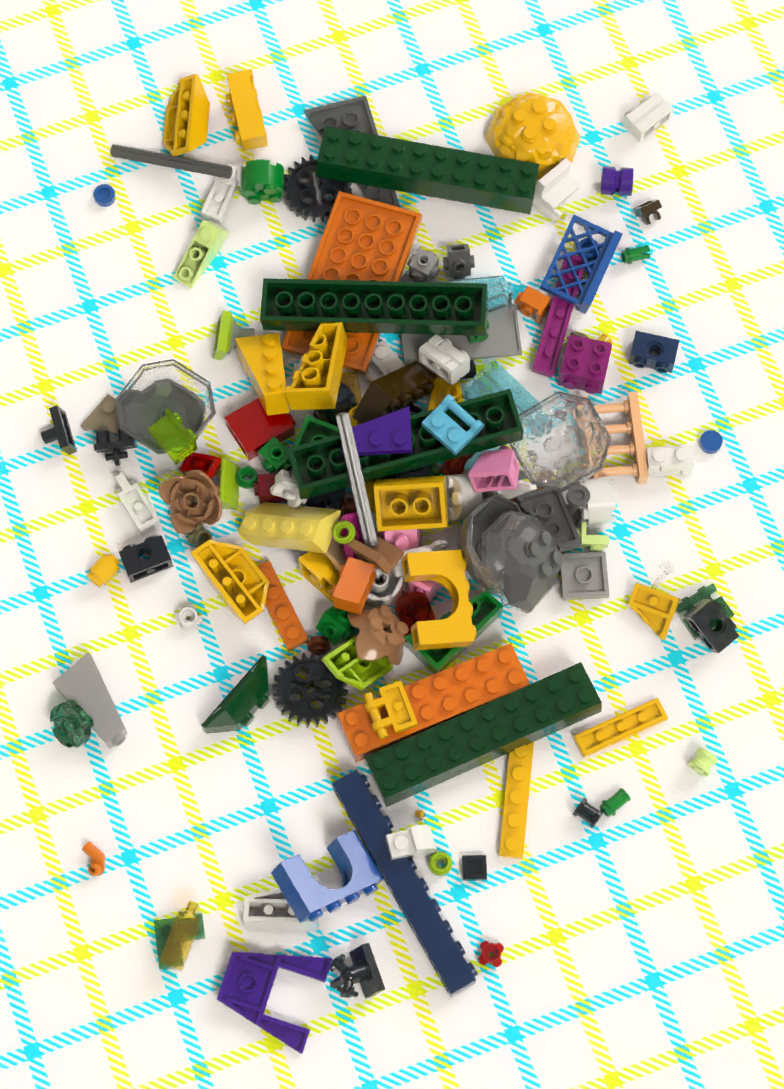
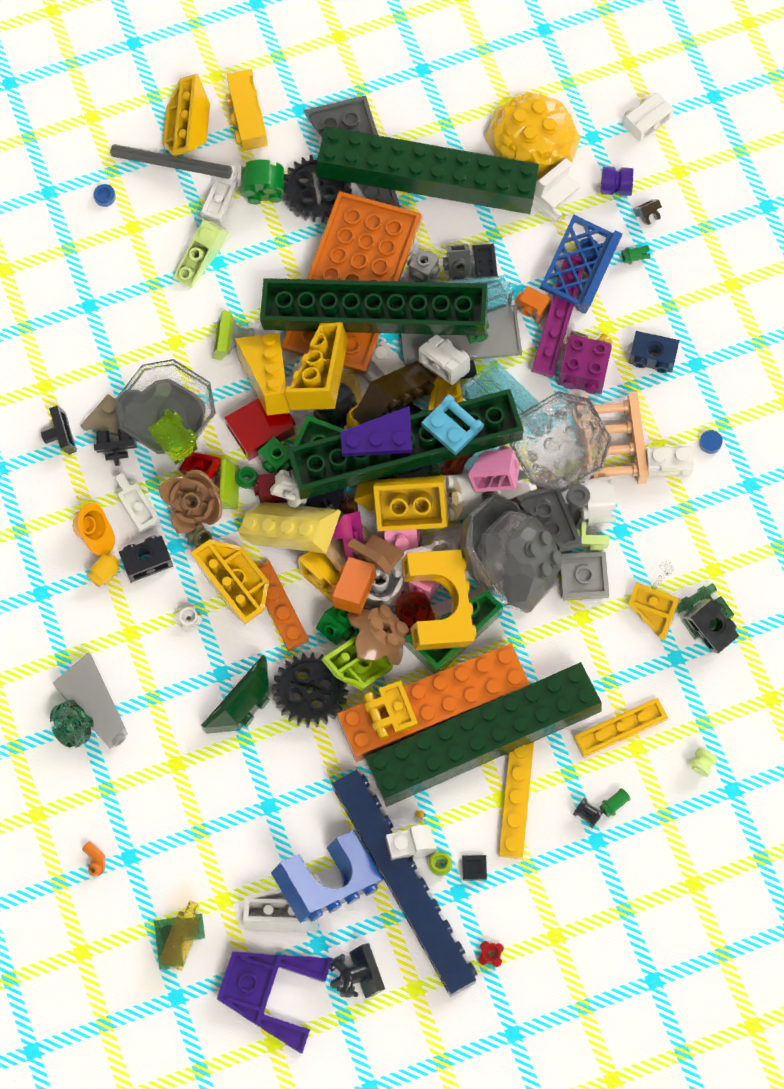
copper plate [307,635,331,656] -> none
lime plate [332,521,356,544] -> none
axle [336,412,378,548] -> none
none -> light orange piece [72,503,115,556]
none -> black plate [472,244,499,287]

